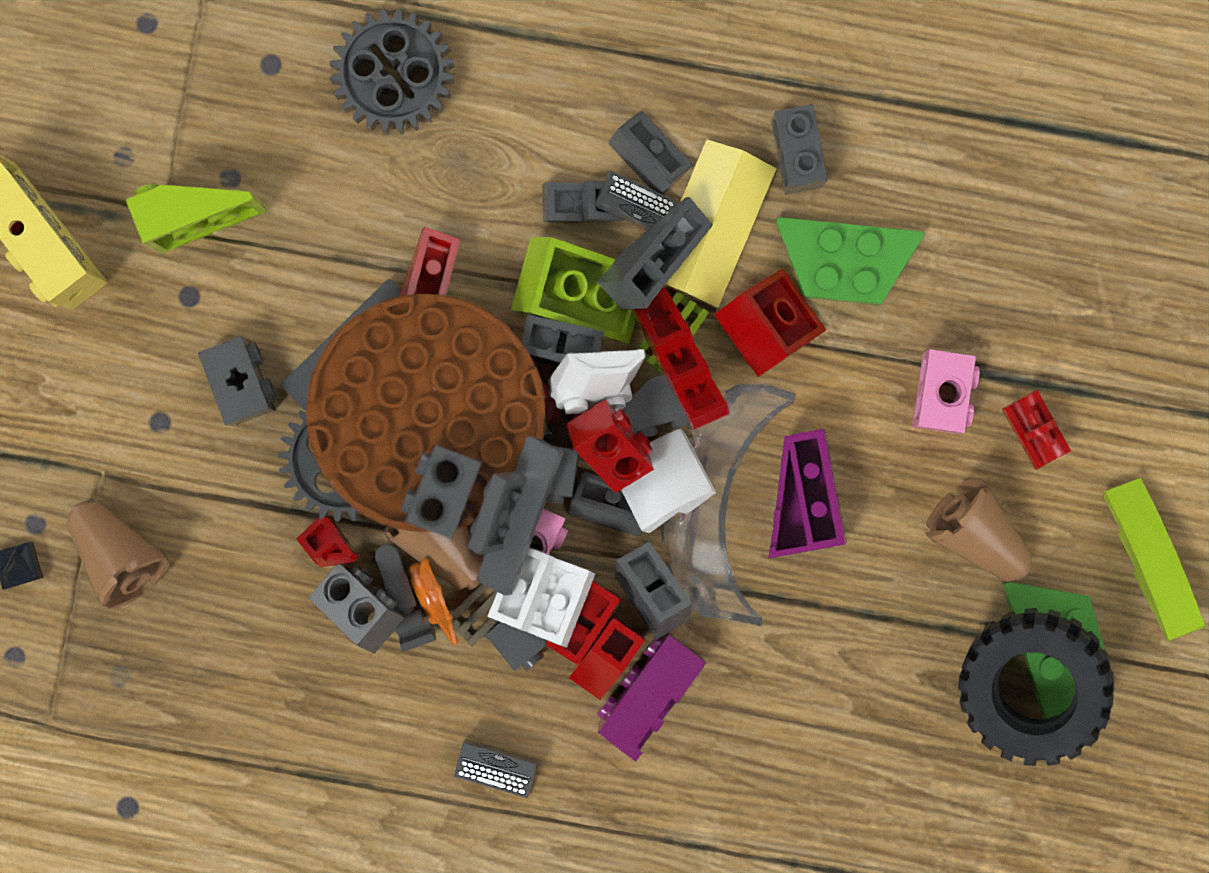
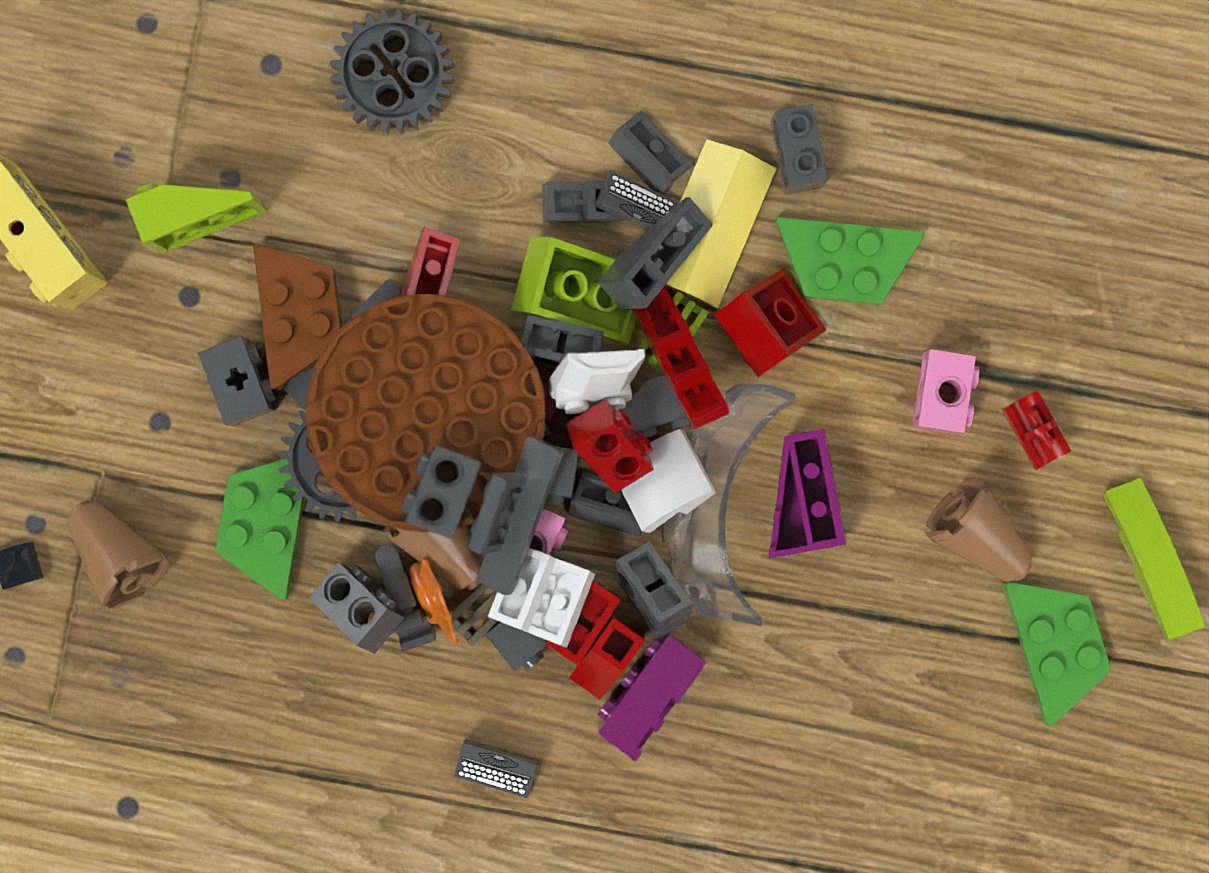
red slope [296,515,358,567] -> none
black tyre [958,608,1114,766] -> none
none -> bright green wing [215,459,305,599]
none -> dark orange wing [253,244,343,391]

